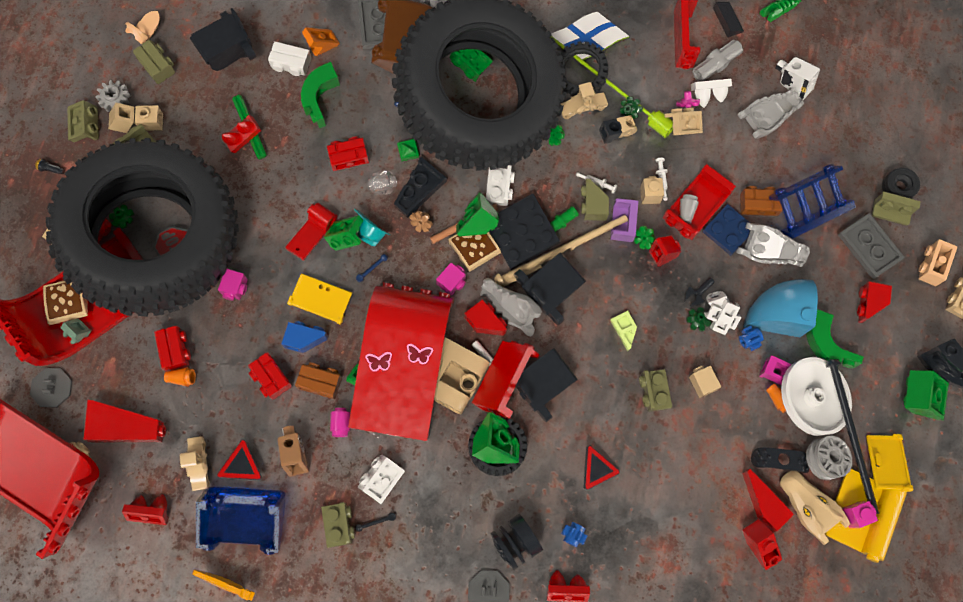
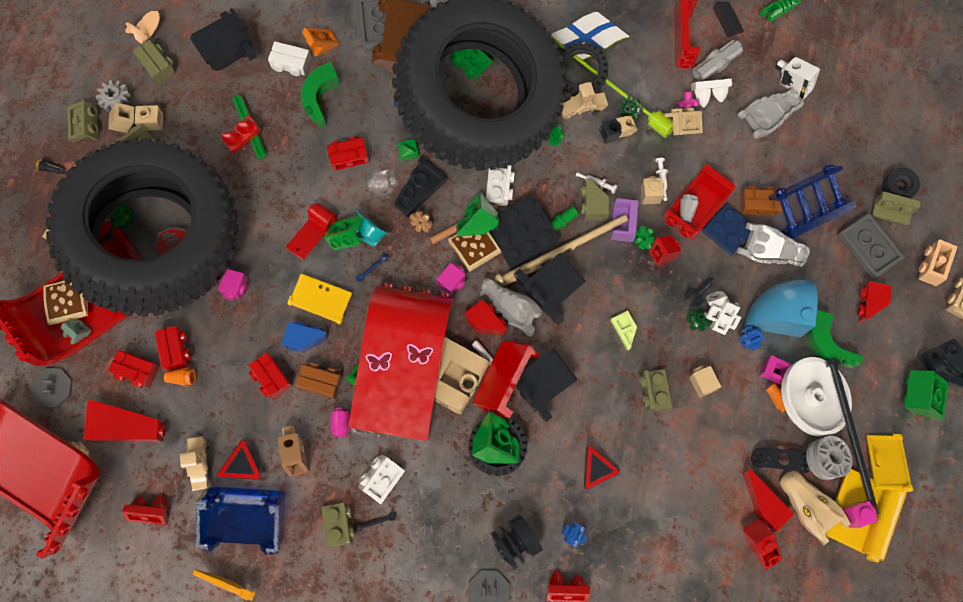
none -> red brick [108,350,159,389]

